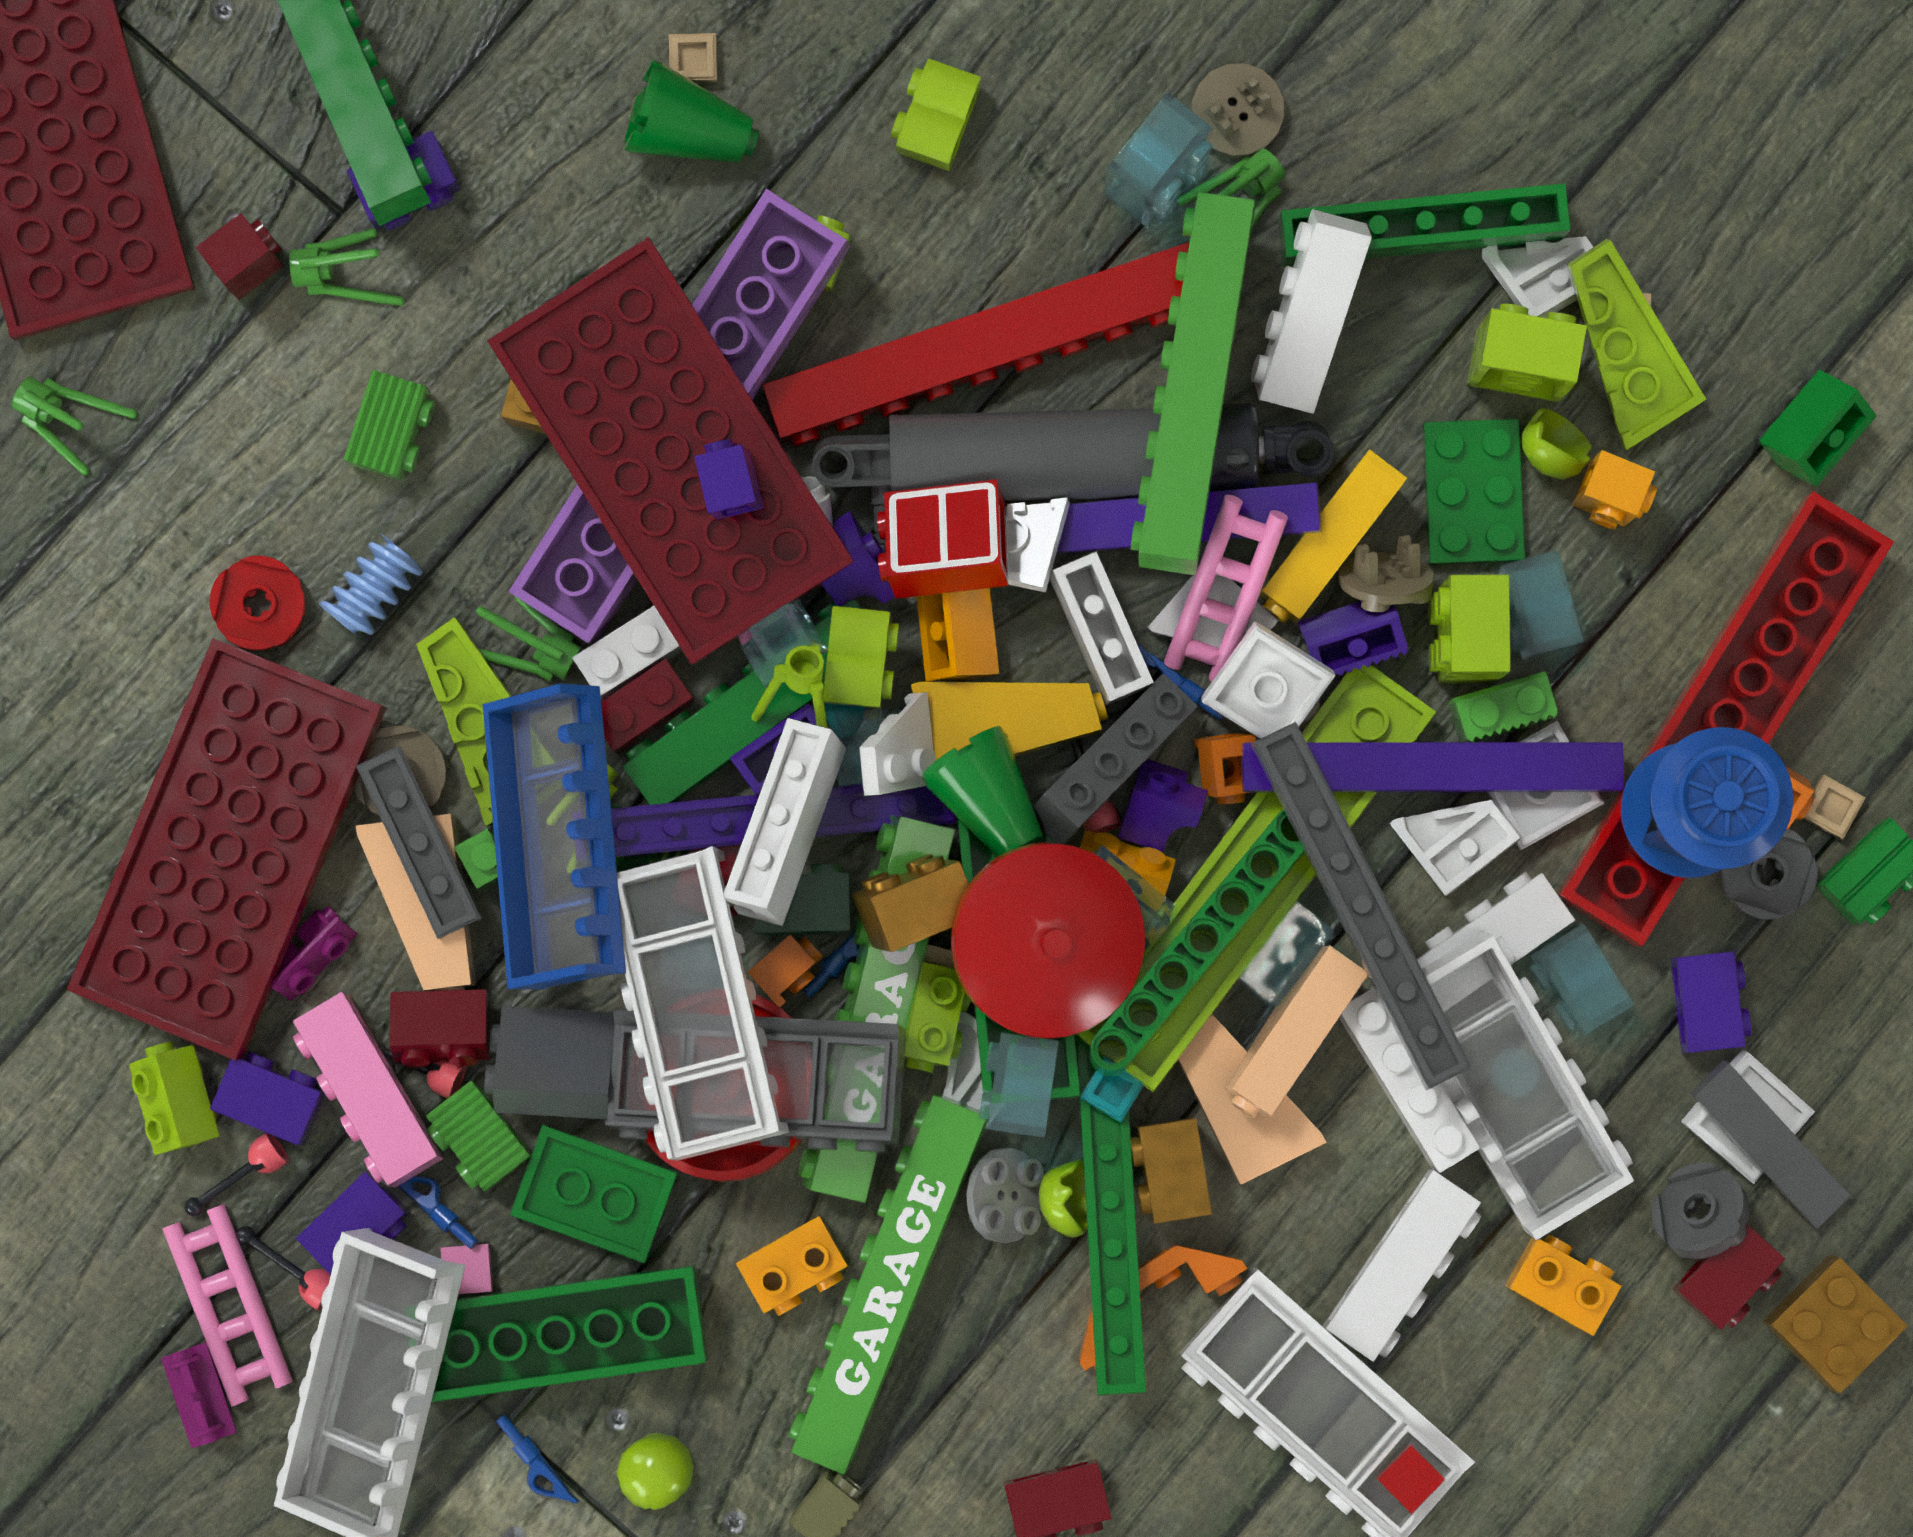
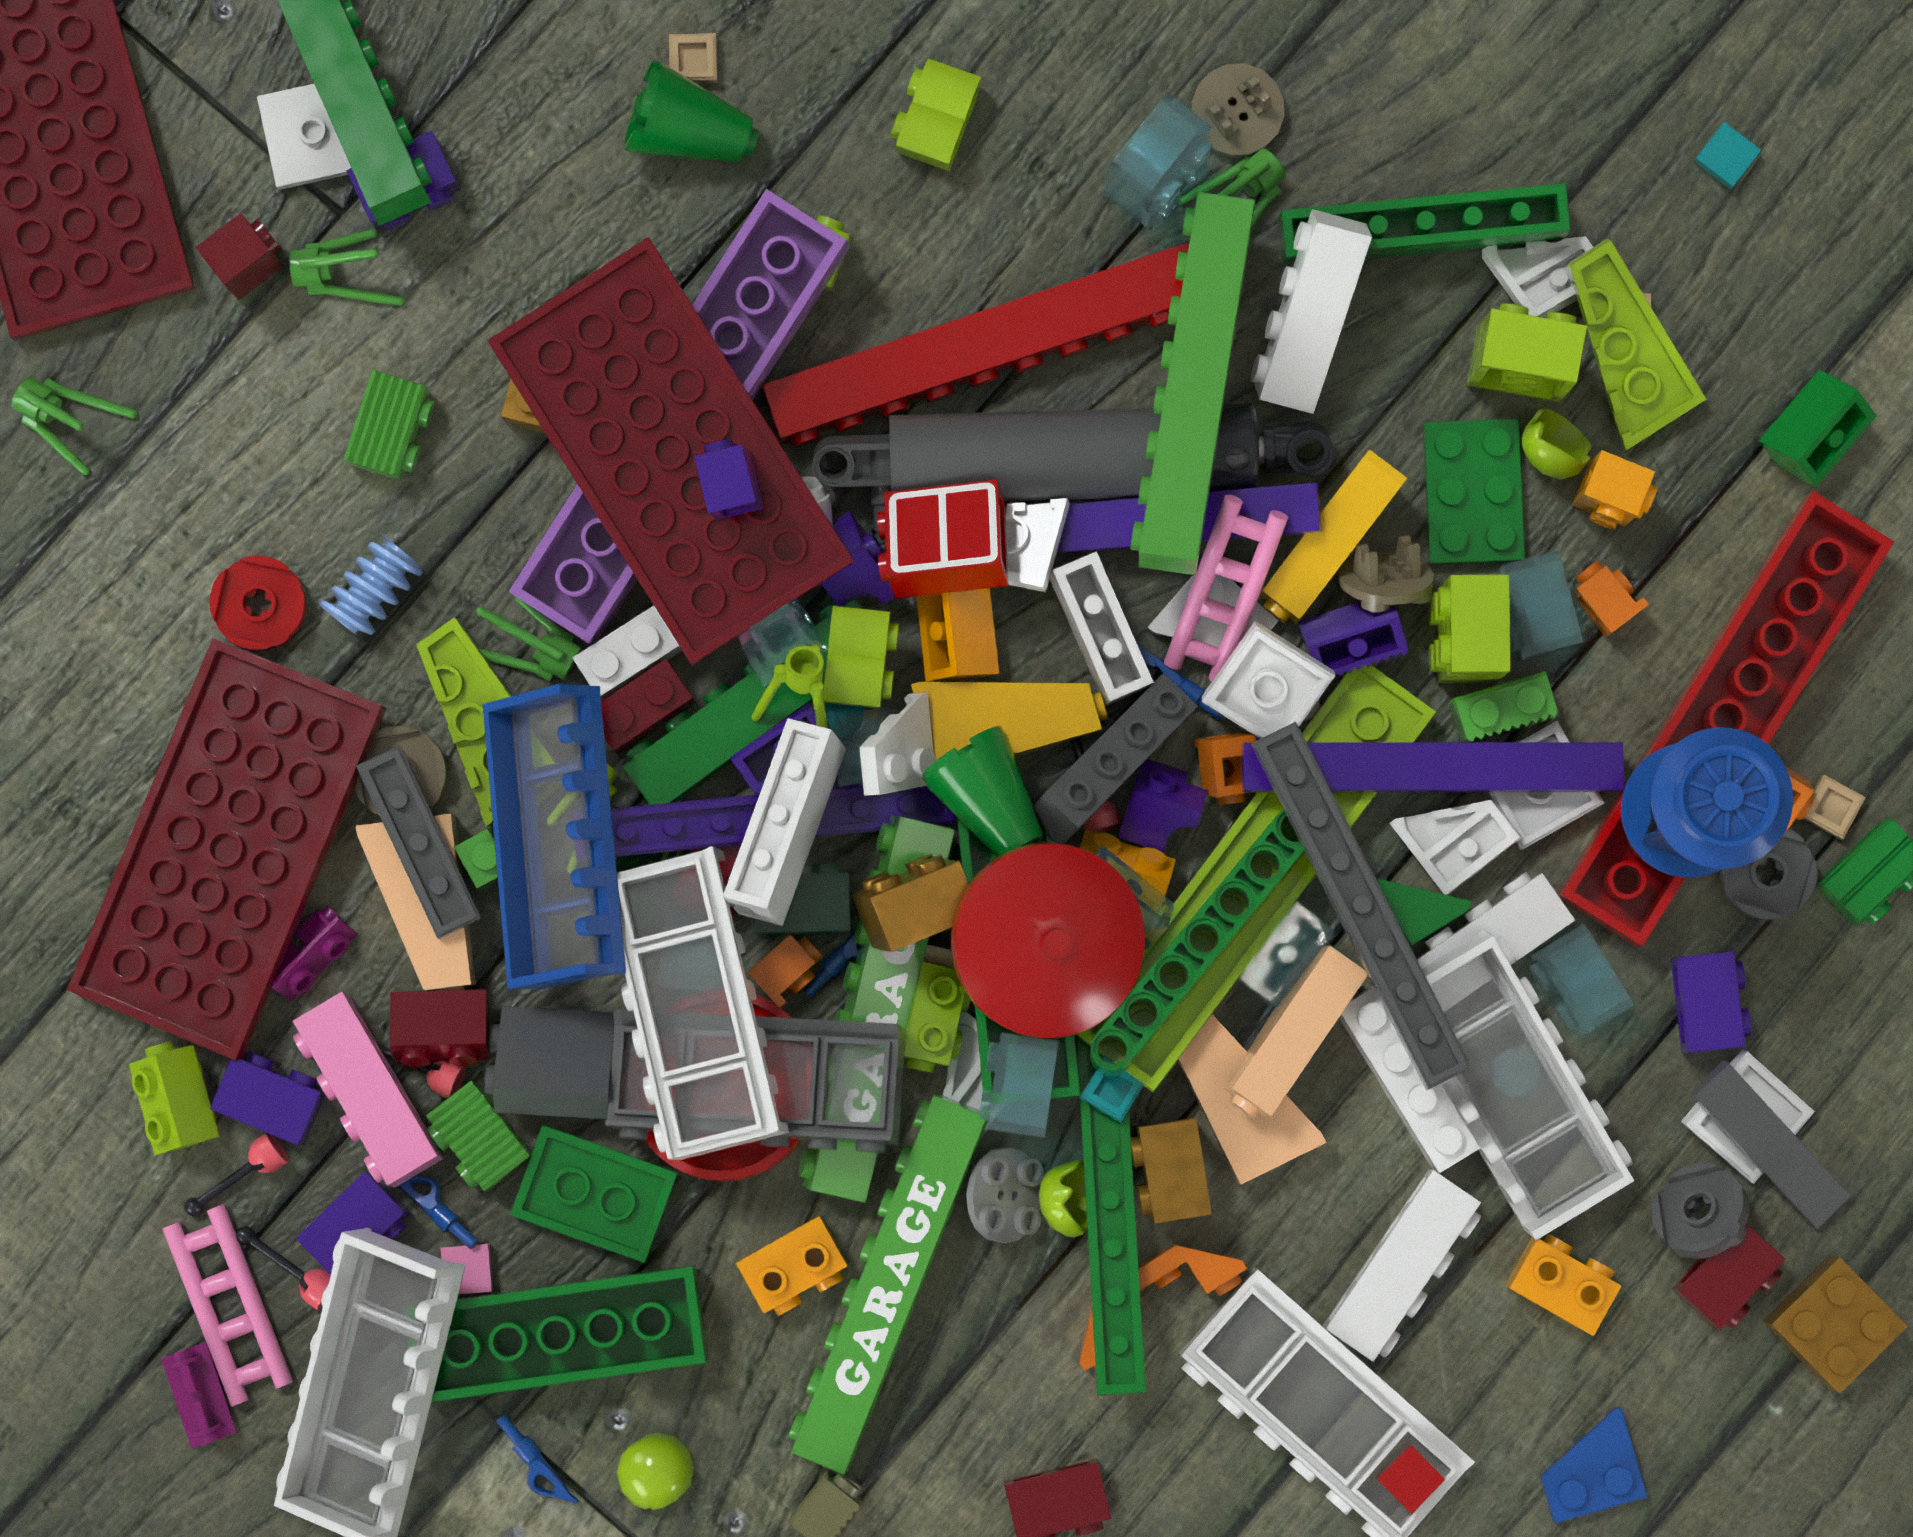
none -> white plate [257,84,351,190]
none -> green slope [1376,879,1471,946]
none -> blue wing [1540,1406,1647,1523]
none -> orange brick [1571,560,1649,638]
none -> teal tile [1693,122,1761,190]

